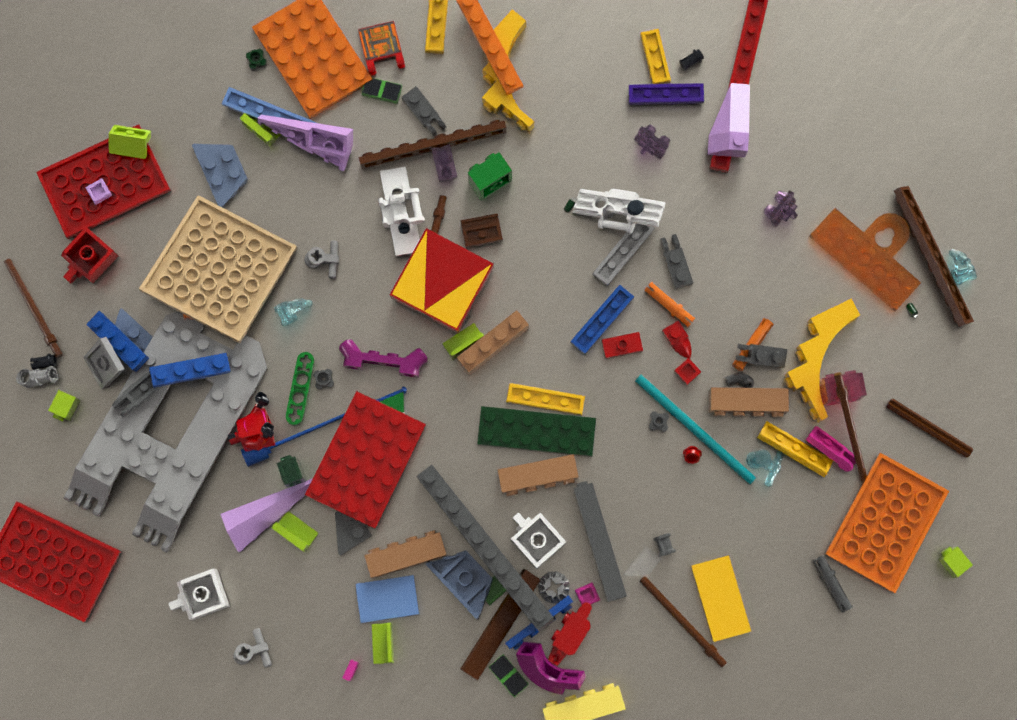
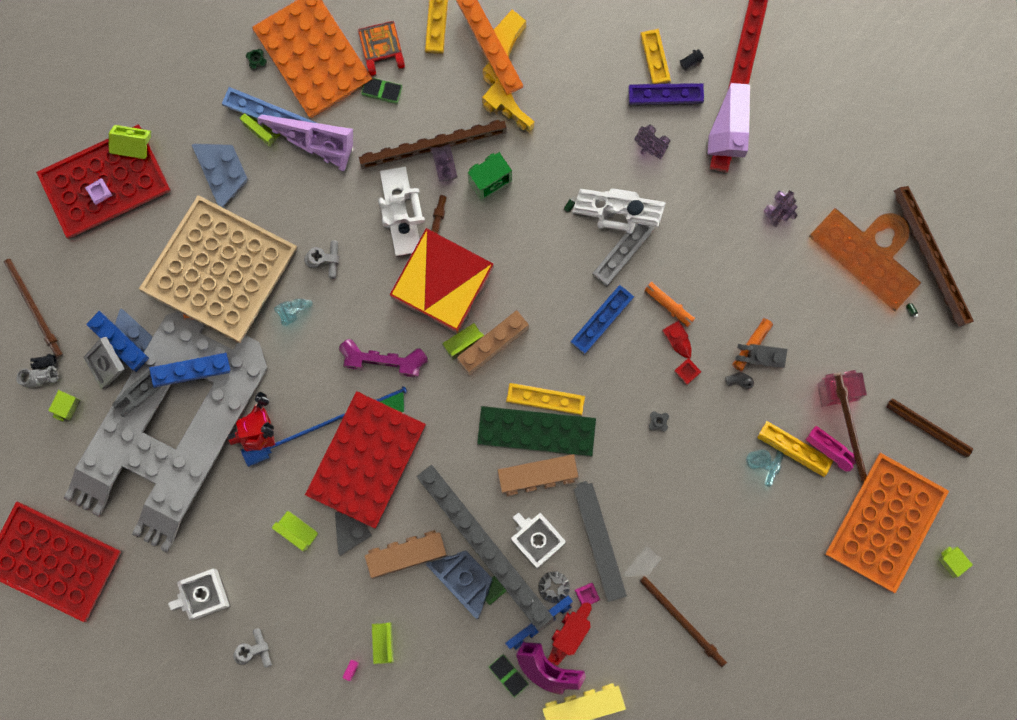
red hinge [61,227,119,284] -> none
lavender wedge [221,479,312,552] -> none
clear green brick [276,455,307,488] -> none
green beam [286,352,315,426] -> none
dark grey plate [313,369,334,389] -> none
medium blue tile [355,575,419,623] -> none
dark grey hinge [402,86,446,136] -> none
reddish brown plate [460,213,503,248] -> none
reddish brown tile [460,568,541,680] -> none
red plate [601,332,643,359] -> none
teal piece [635,374,756,484] -> none
dark grey bush [653,533,676,557] -> none
dark grey hinge [660,234,693,289] -> none
red plate [683,446,702,464] -> none
yellow tile [691,555,752,642] -> none
medium nougat brick [709,387,789,417] -> none
yellow arch [784,298,860,423] -> none
dark grey pin [813,555,853,613] -> none
clear light blue piece [949,249,977,286] -> none

